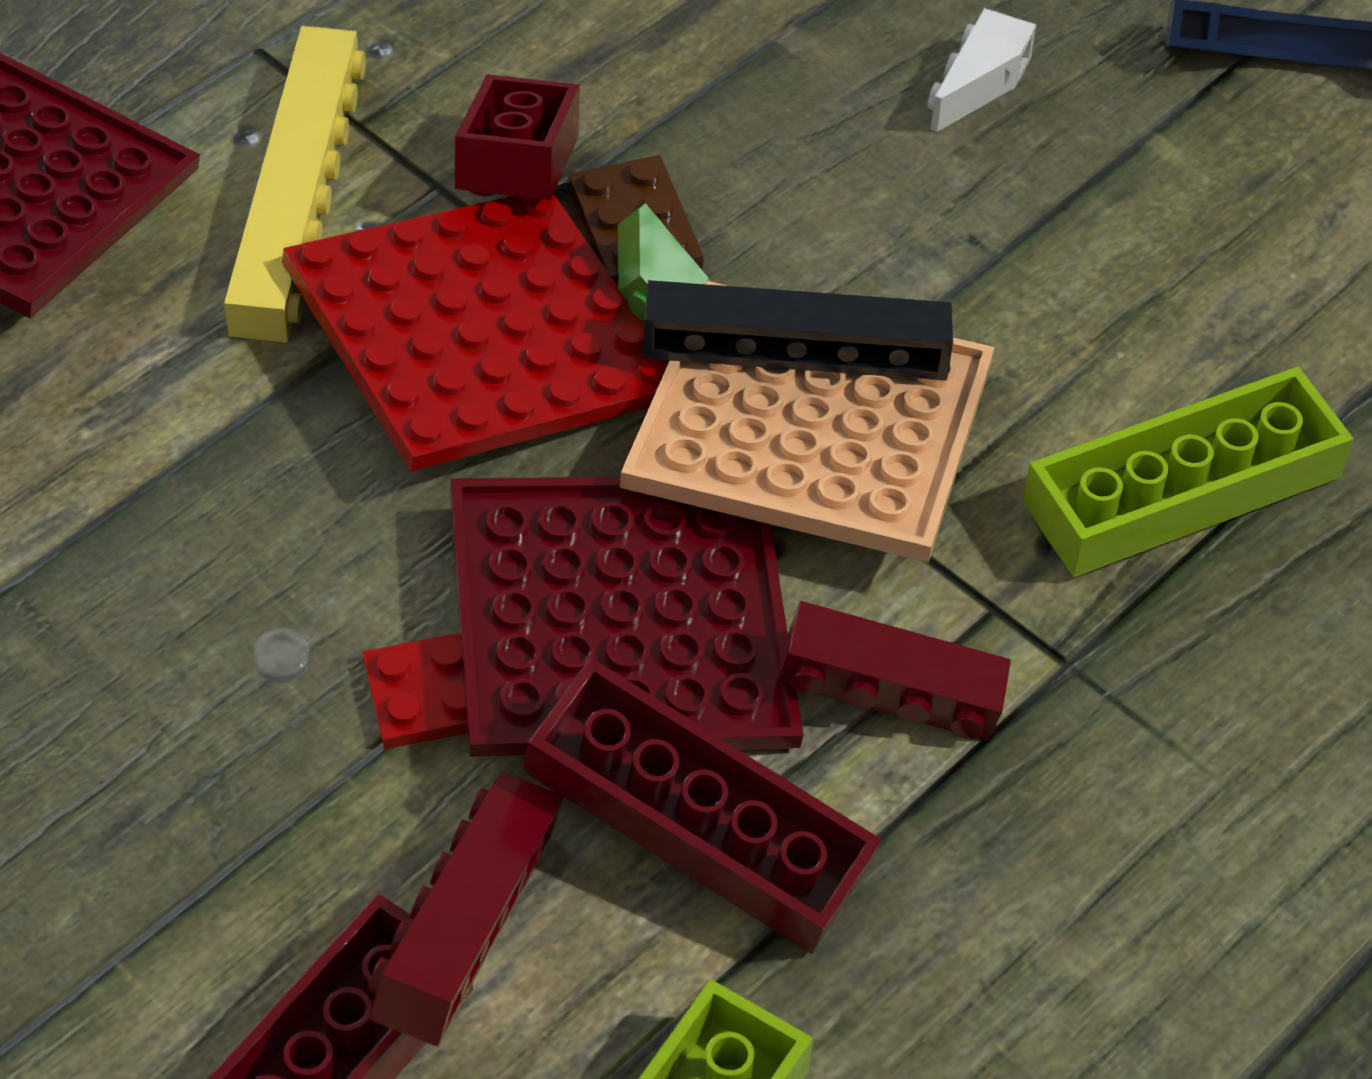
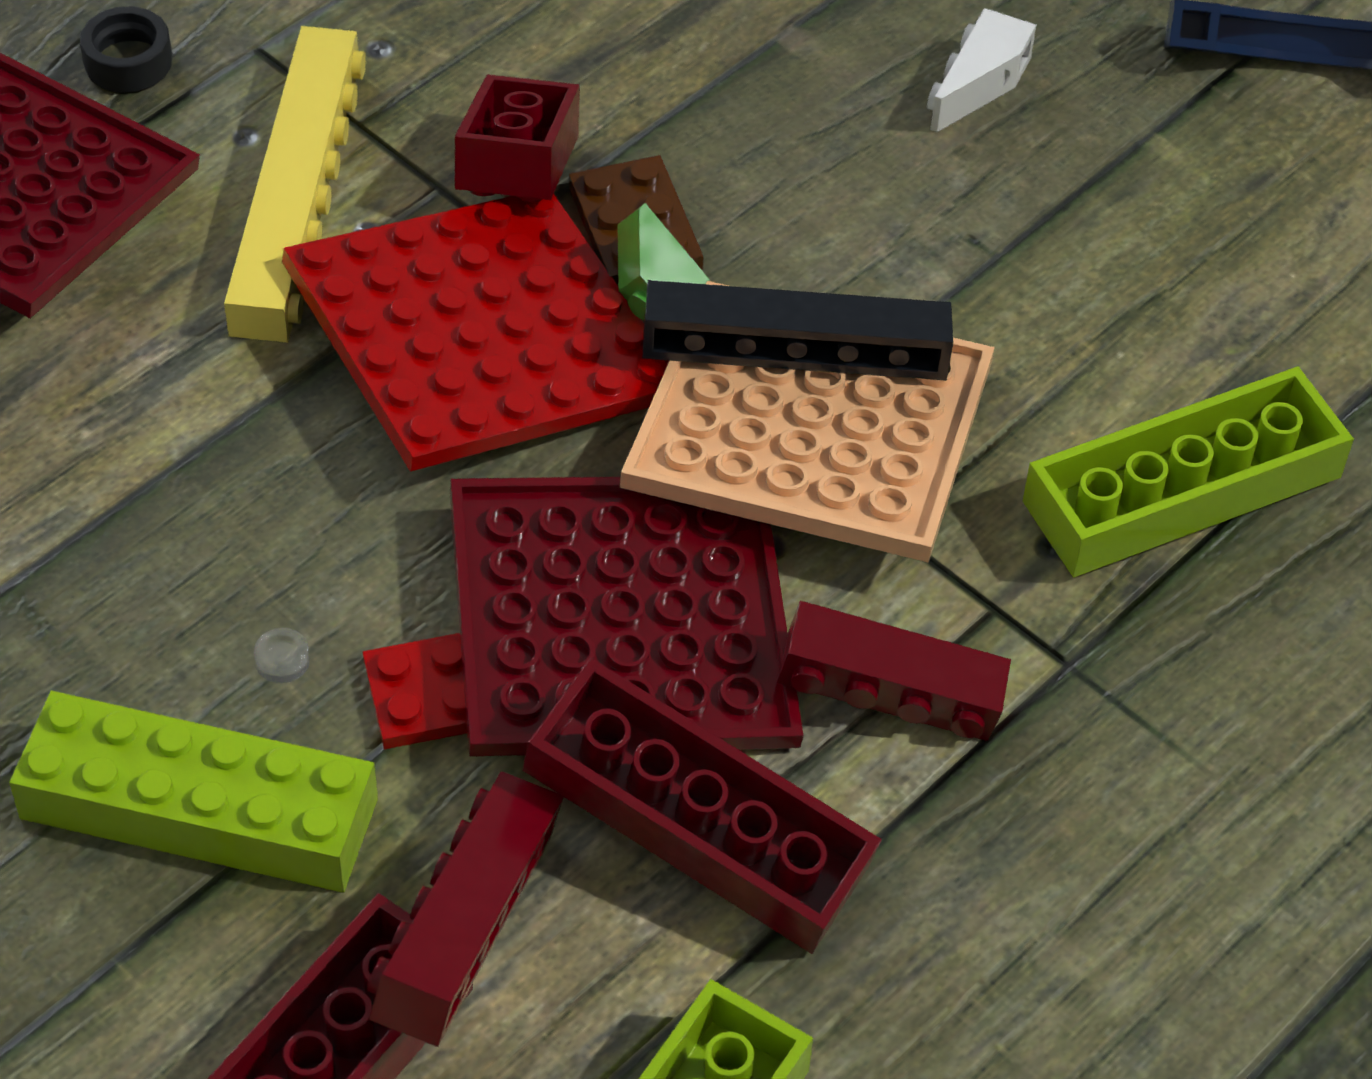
none -> lime brick [9,691,378,893]
none -> black tyre [80,6,172,93]

